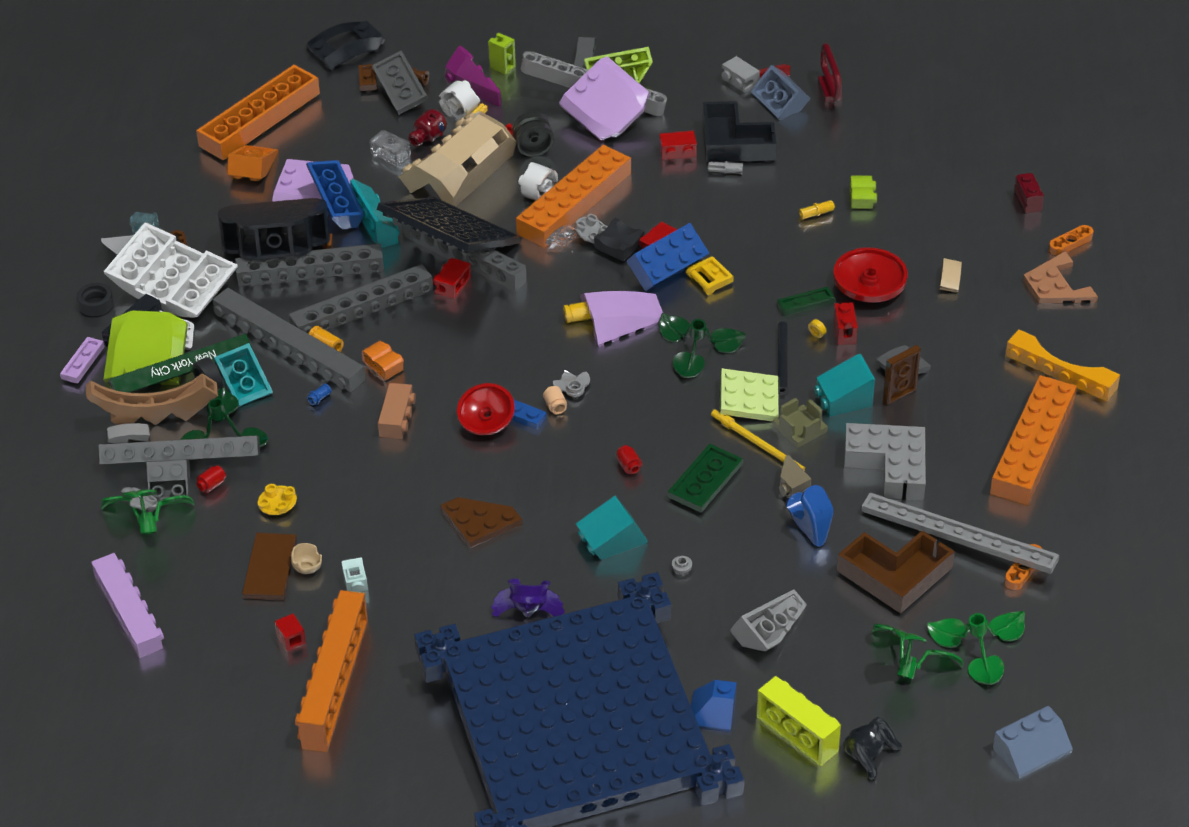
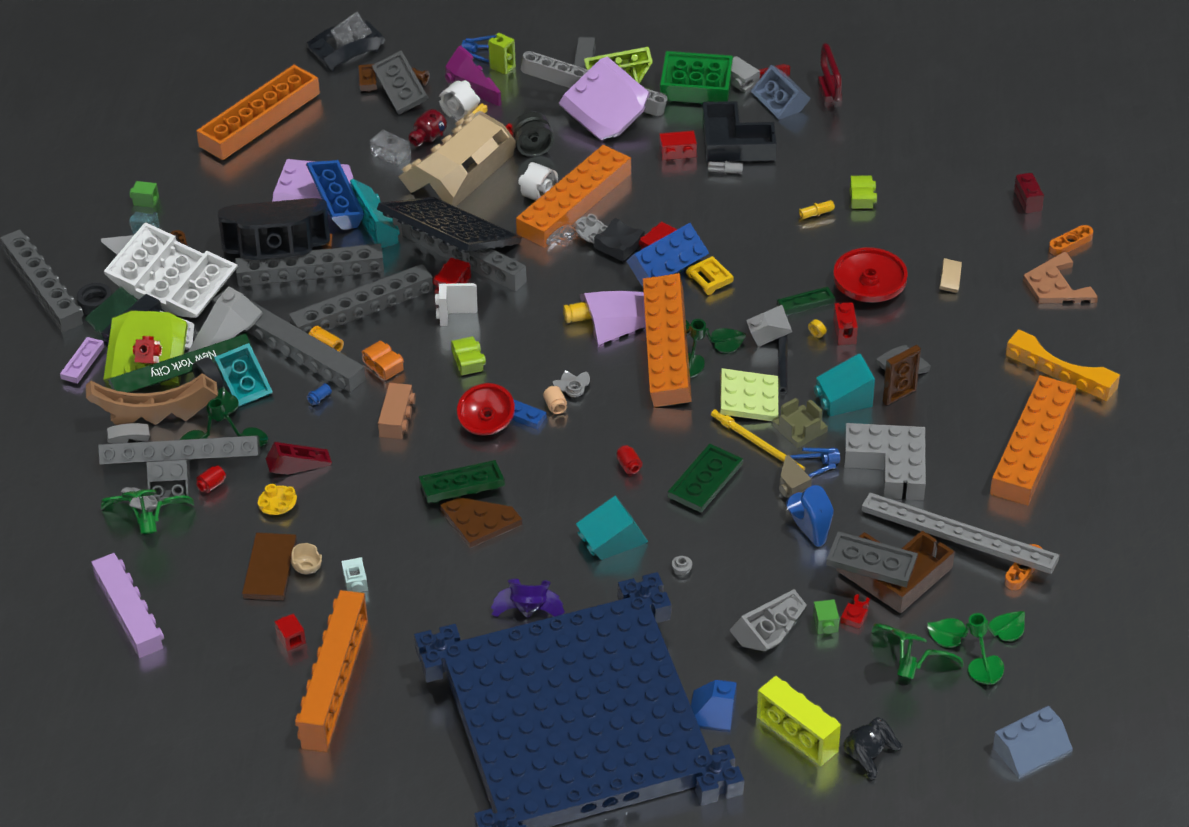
orange slope [227,145,278,181] -> none
none -> dark grey brick [0,229,84,332]
none -> clear green piece [85,286,137,335]
none -> bright green brick [130,181,159,208]
none -> red brick [133,336,162,364]
none -> light grey wedge [188,286,263,352]
none -> dark red slope [265,442,332,475]
none -> clear brick [331,12,372,47]
none -> dark green plate [419,460,505,503]
none -> white bracket [435,283,478,326]
none -> lime brick [451,336,486,376]
none -> blue plant [462,35,496,62]
none -> orange brick [643,273,692,407]
none -> green slope [660,51,733,103]
none -> light grey slope [746,305,792,347]
none -> blue plant [790,448,840,478]
none -> bright green brick [813,600,839,634]
none -> dark grey plate [826,531,918,588]
none -> red plate [840,594,870,629]

